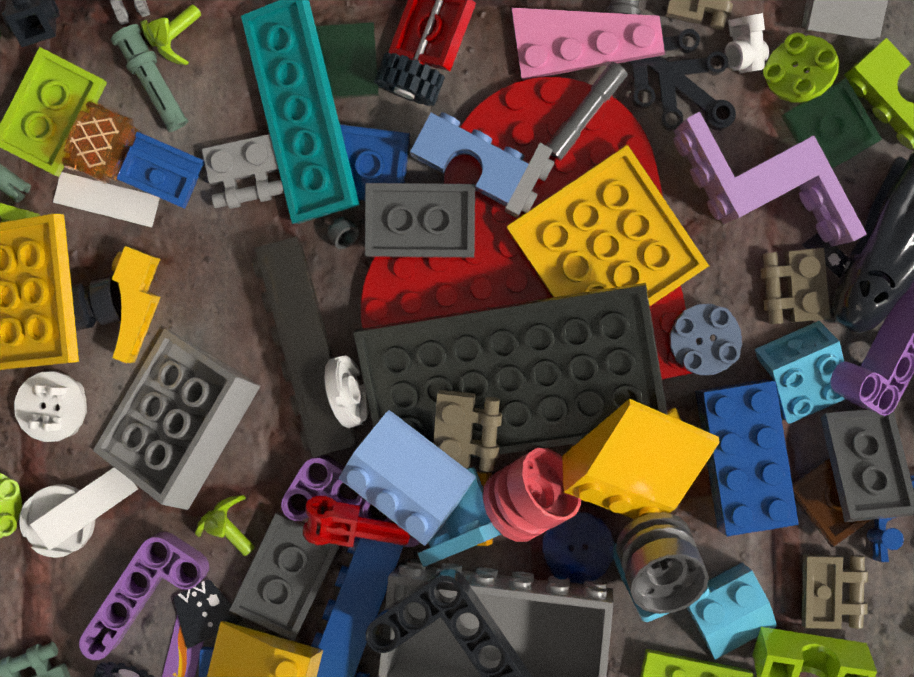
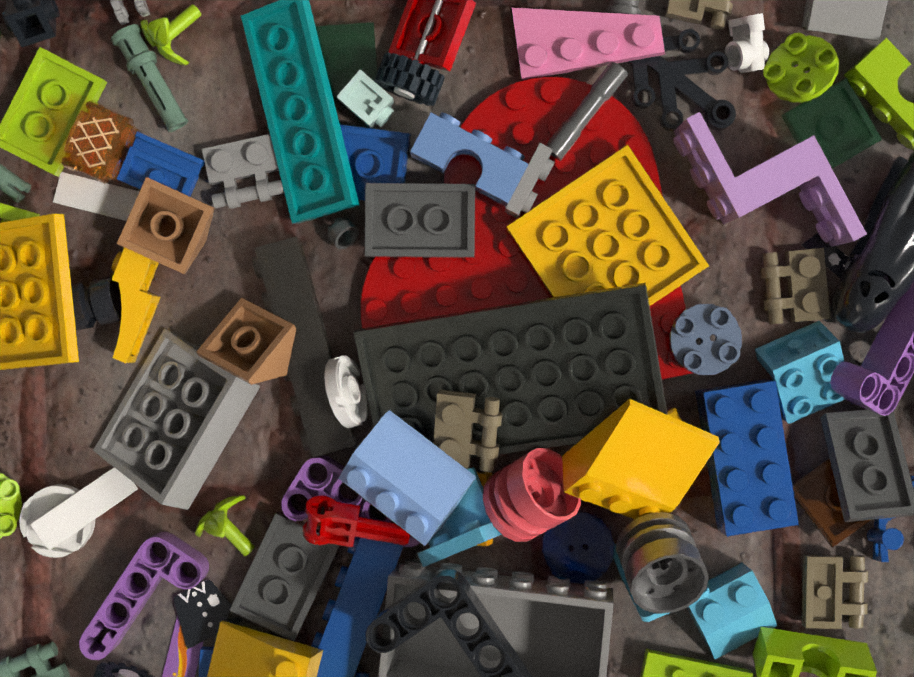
white plate [14,371,87,442] -> none
none -> medium nougat slope [117,177,215,274]
none -> medium nougat slope [196,298,296,385]
none -> light aqua bracket [337,70,394,129]

